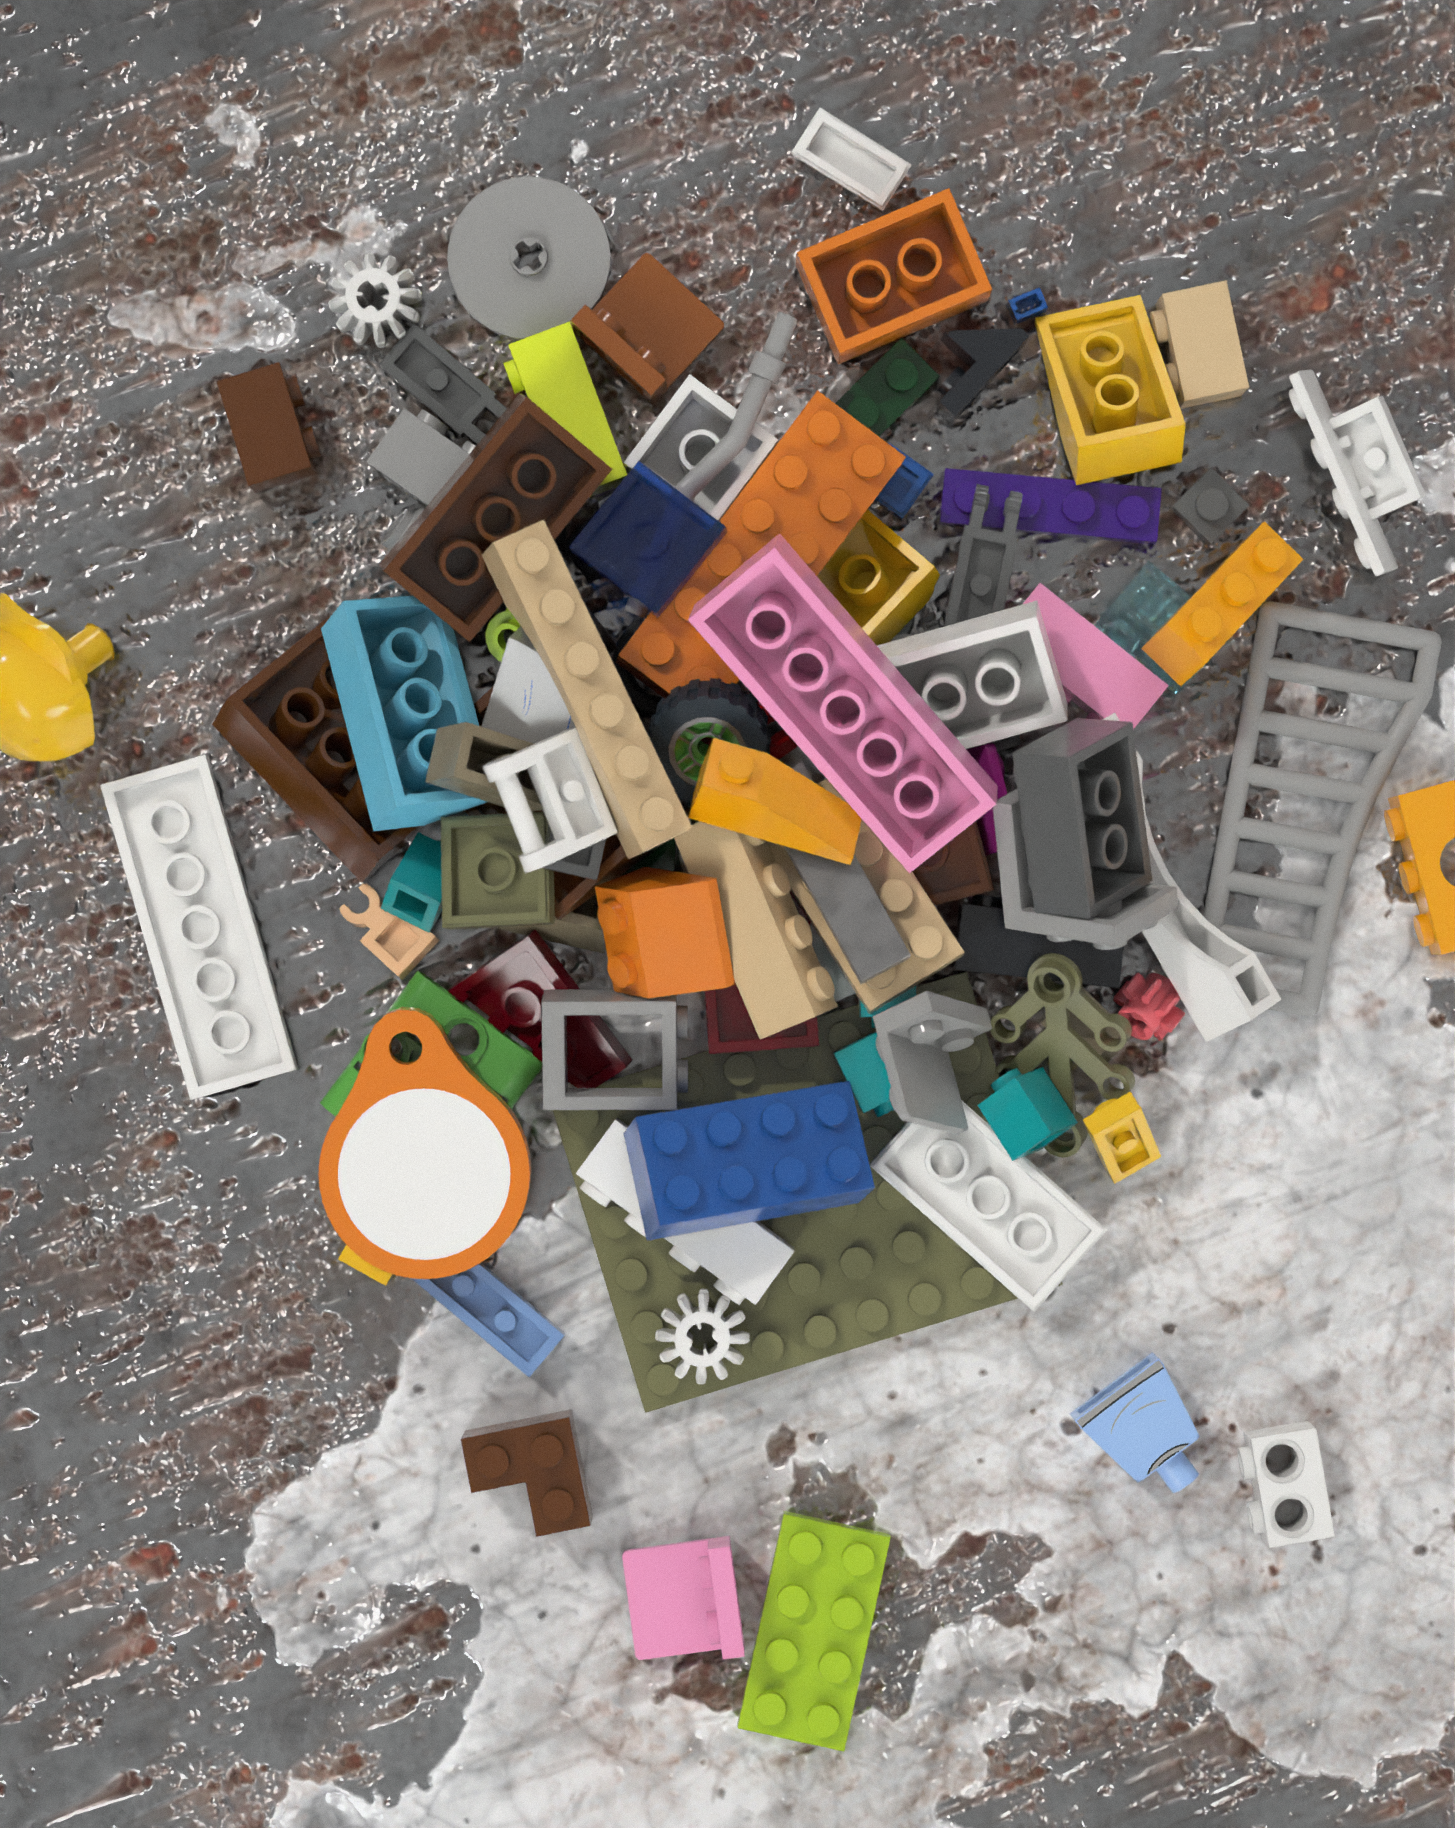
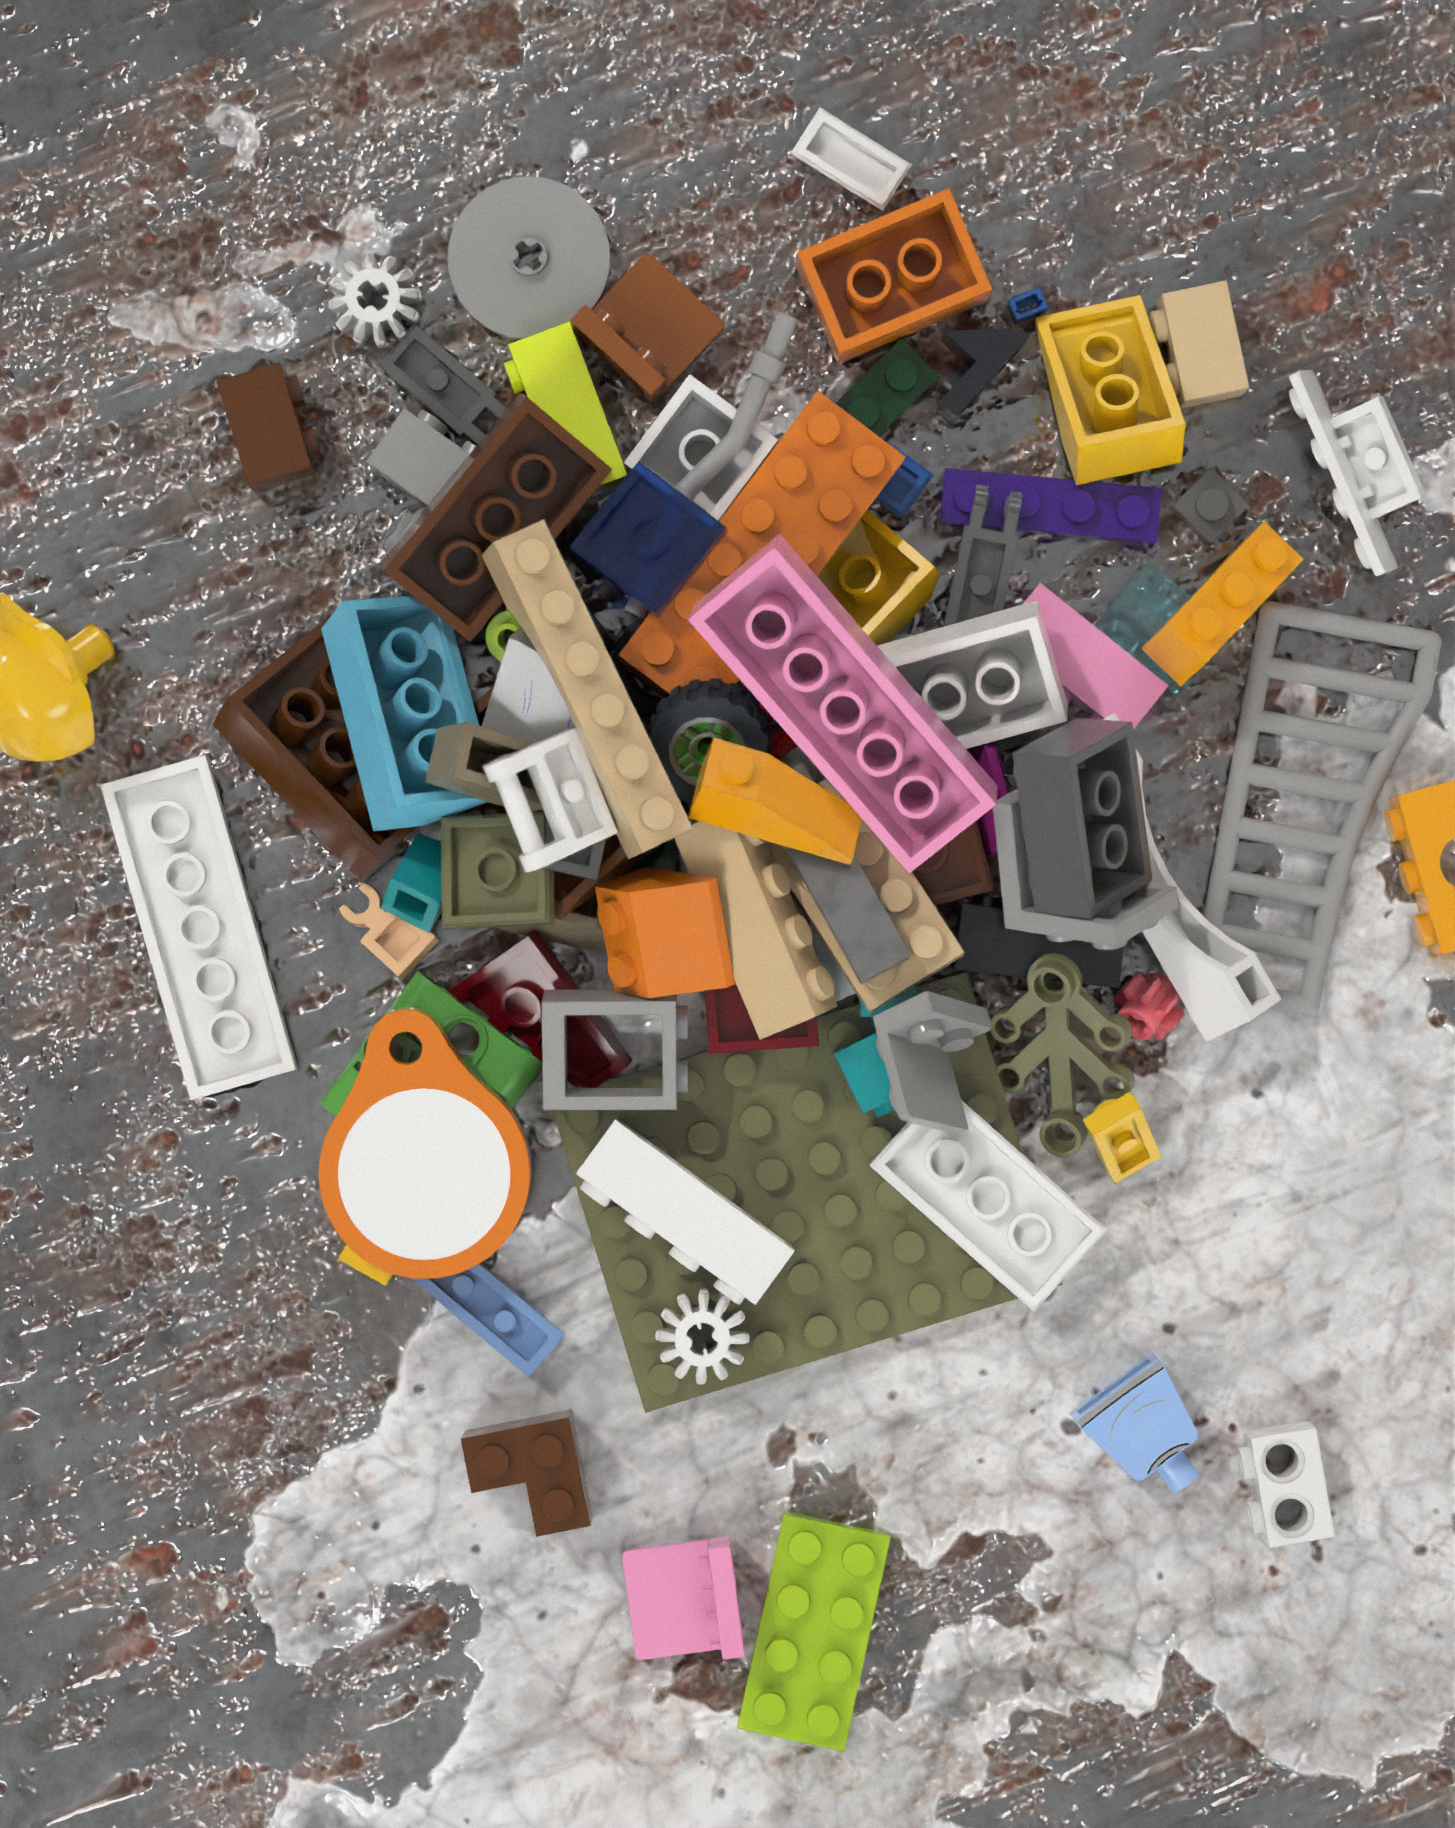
blue brick [623,1081,875,1241] -> none
teal brick [978,1067,1078,1161] -> none

